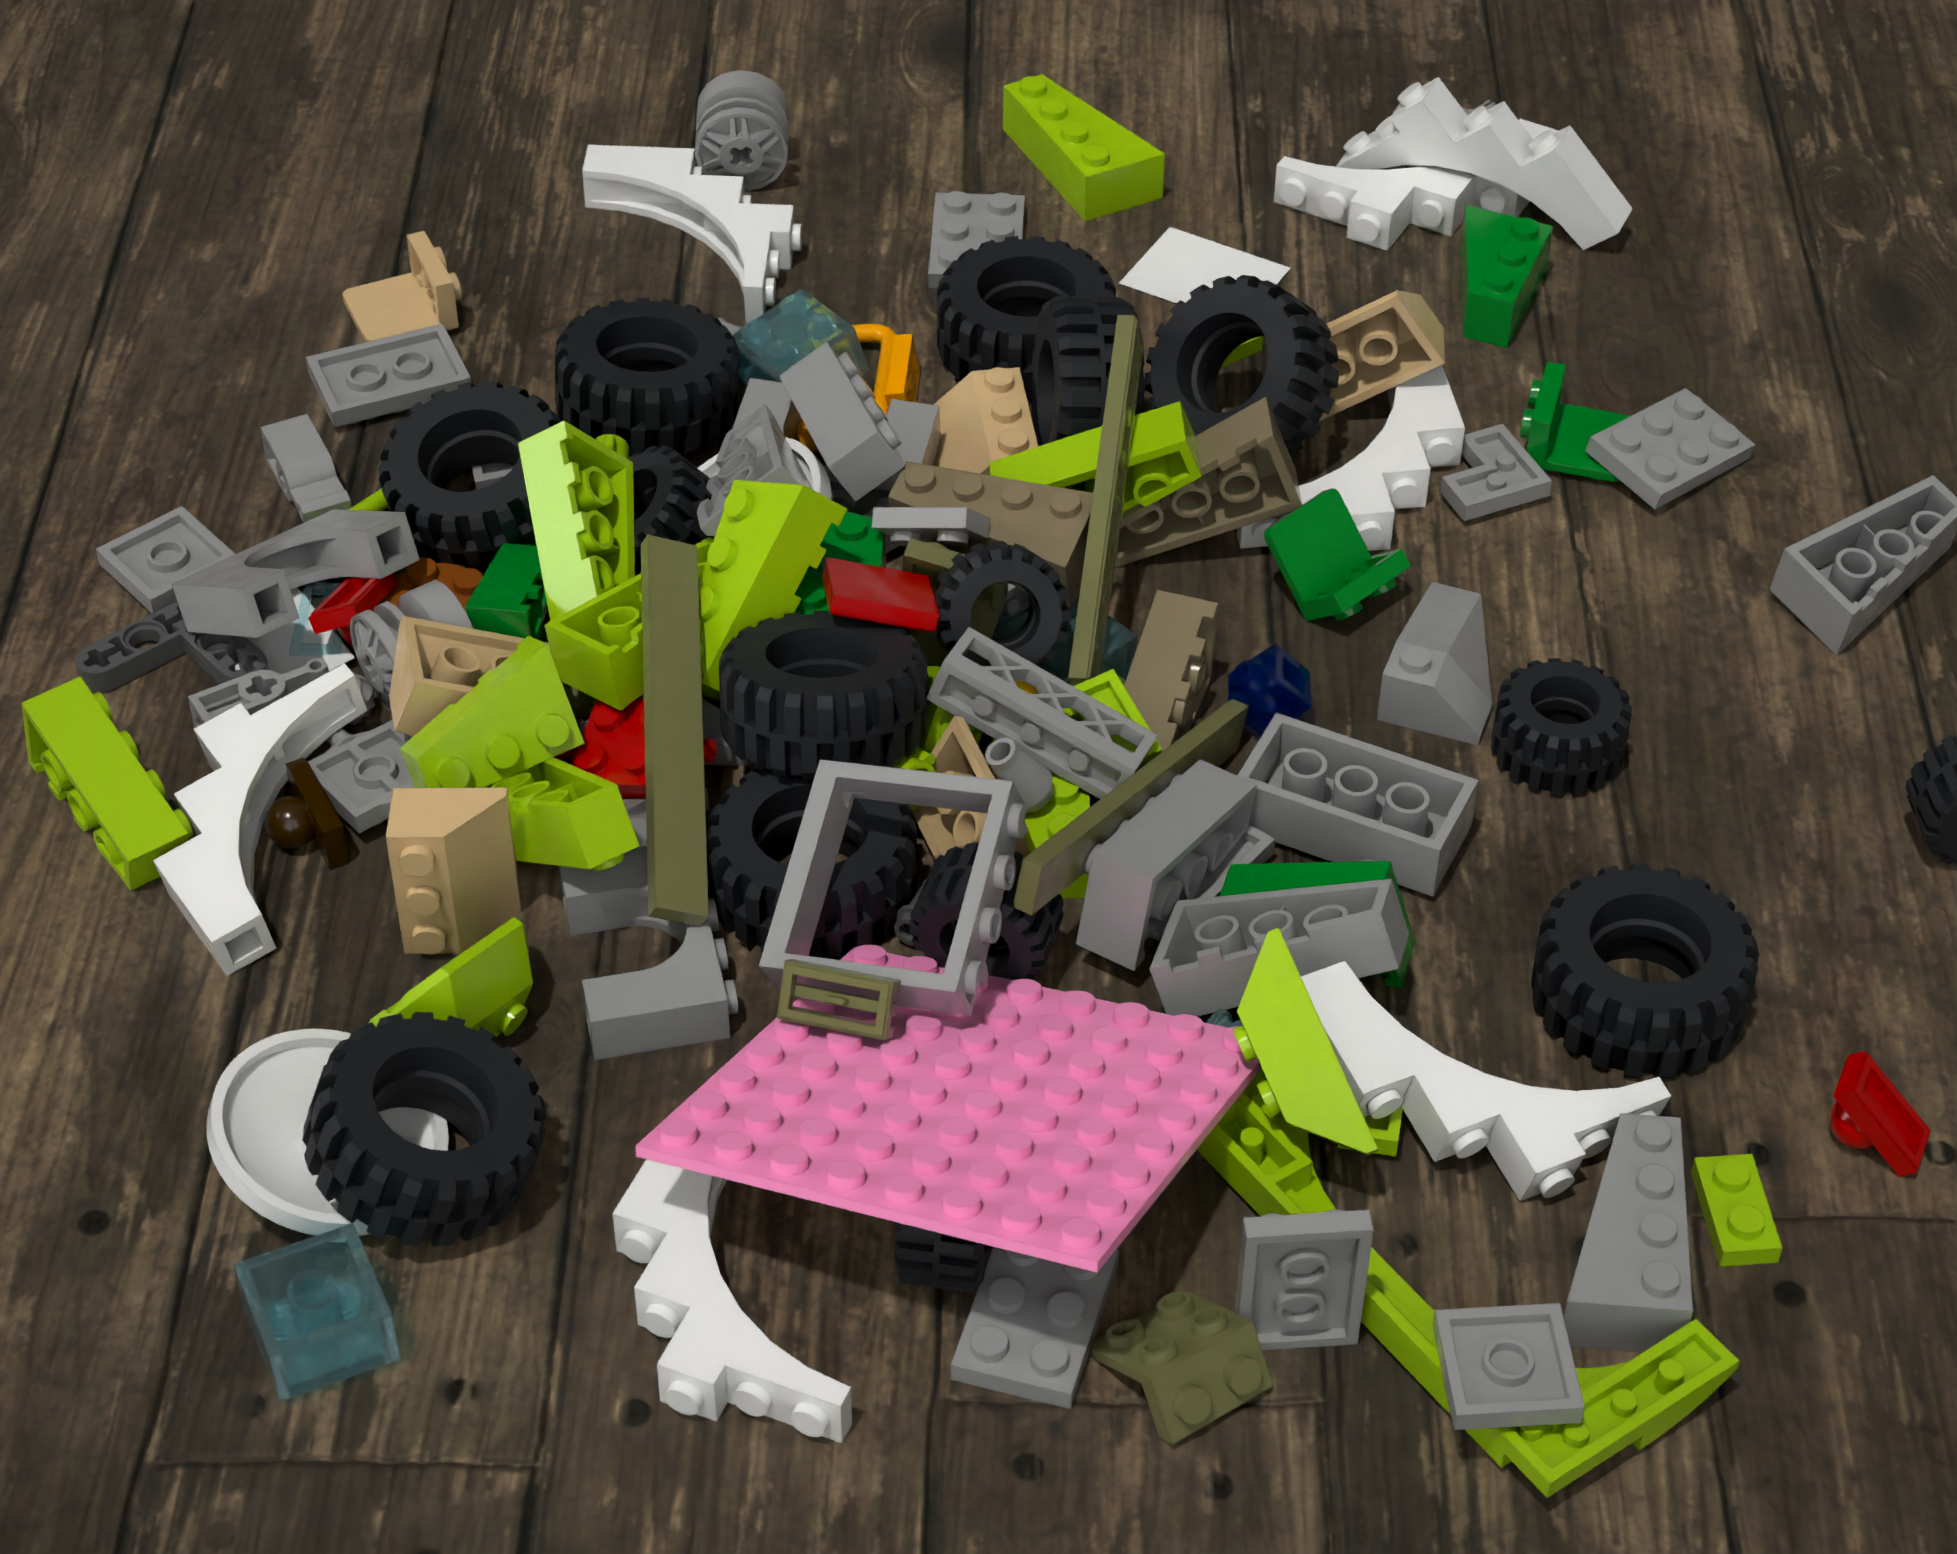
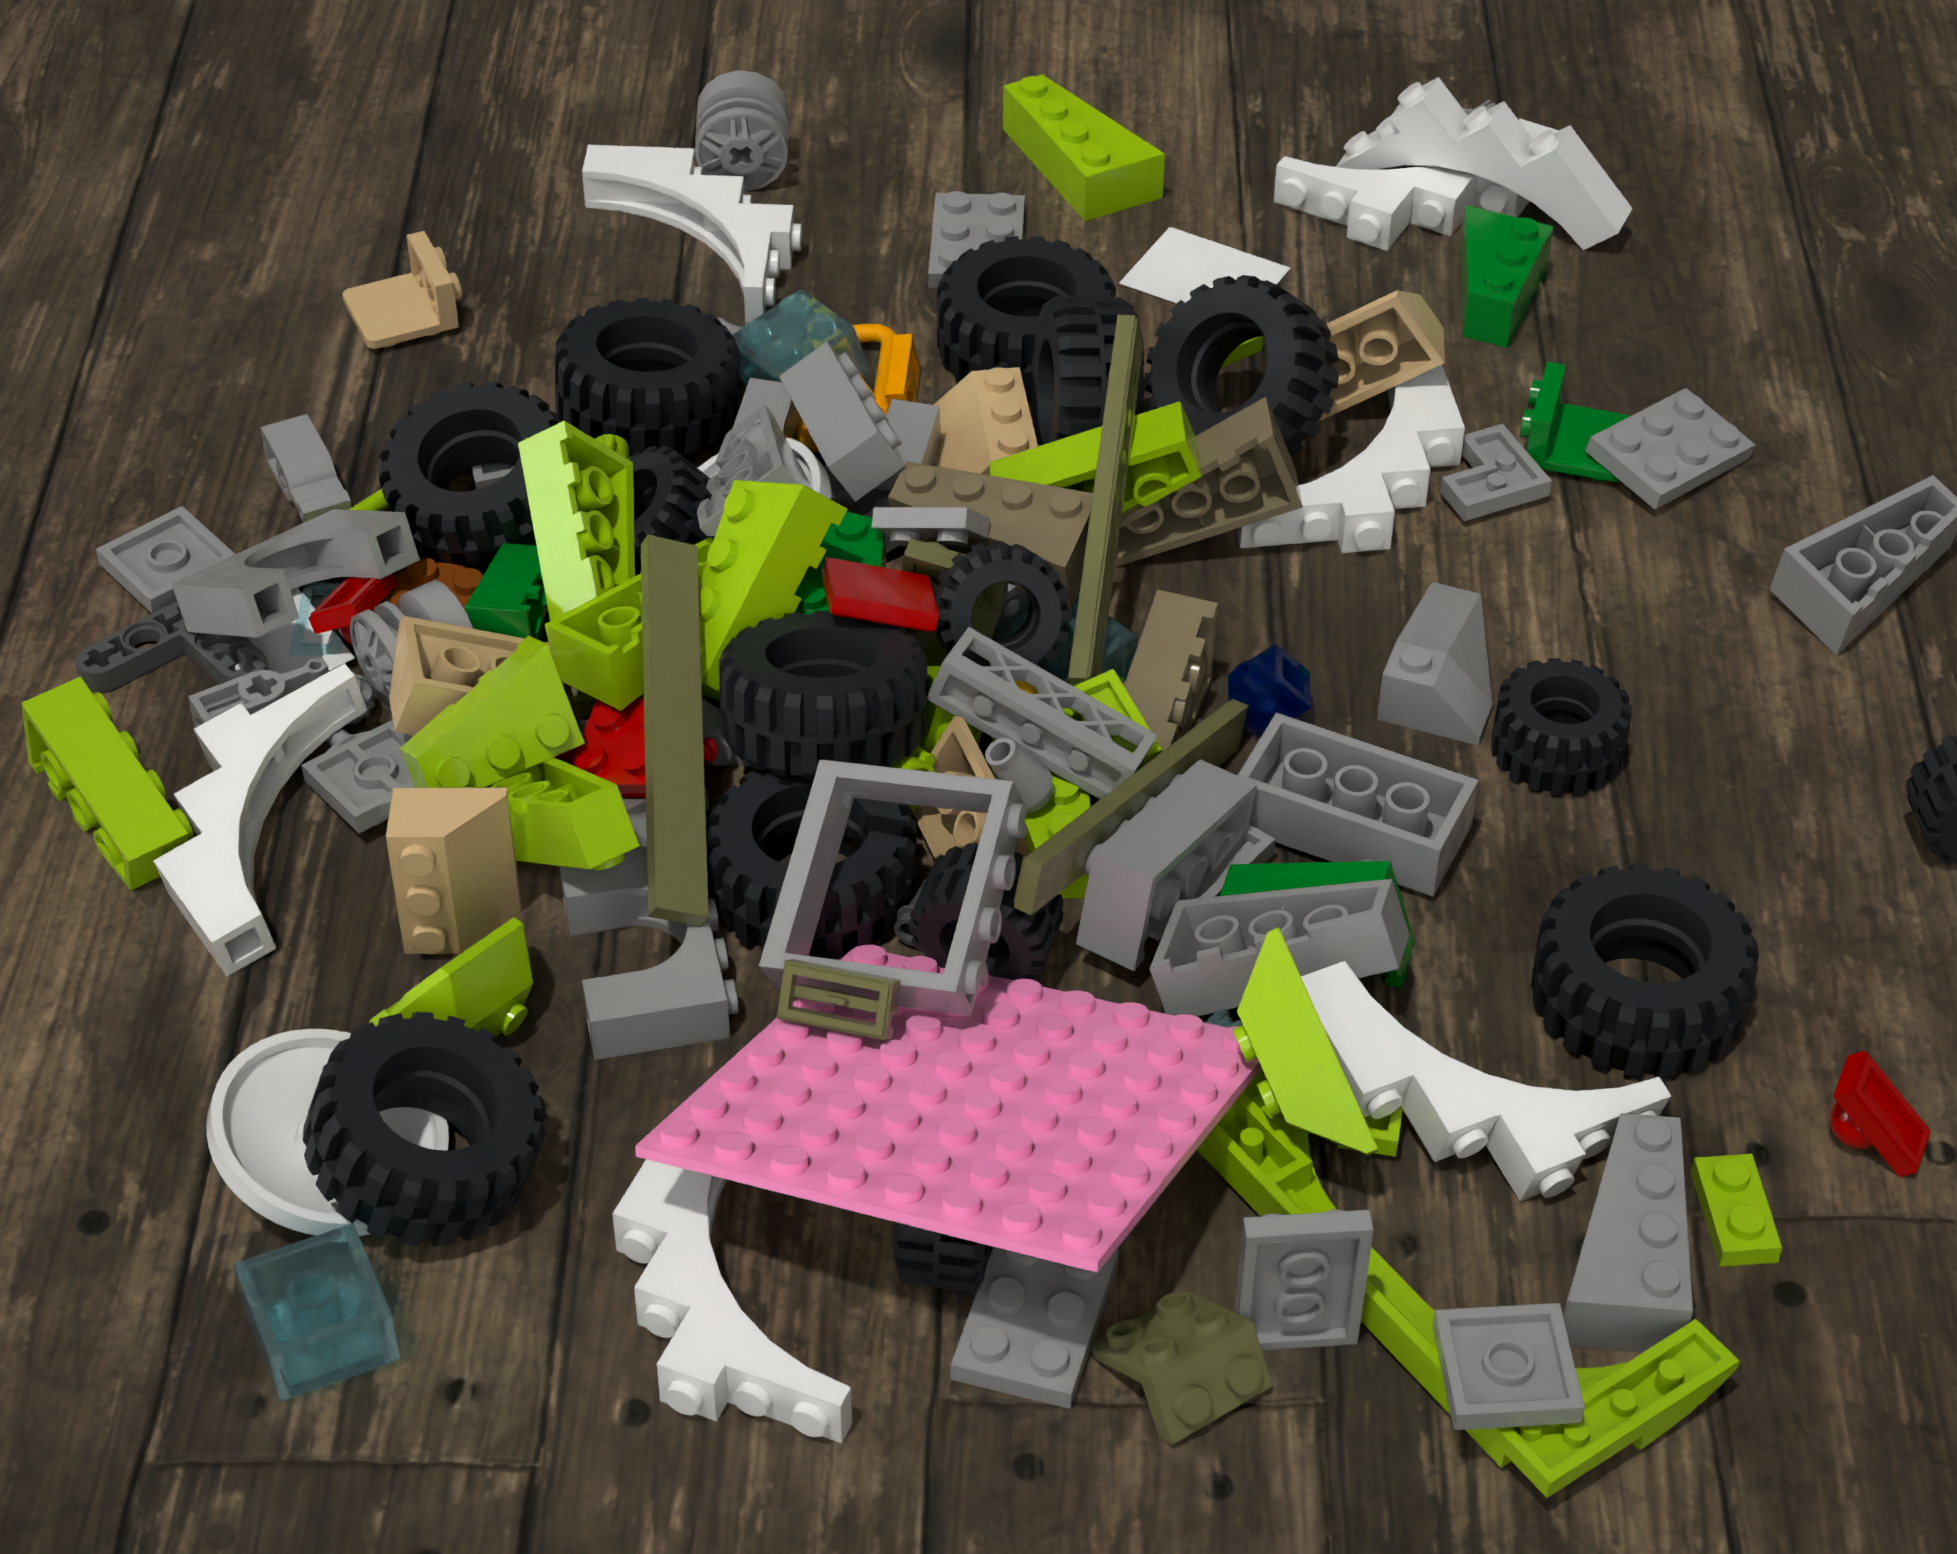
dark brown tile [265,758,349,870] -> none
light grey plate [306,323,472,427] -> none
green bracket [1264,488,1411,621] -> none

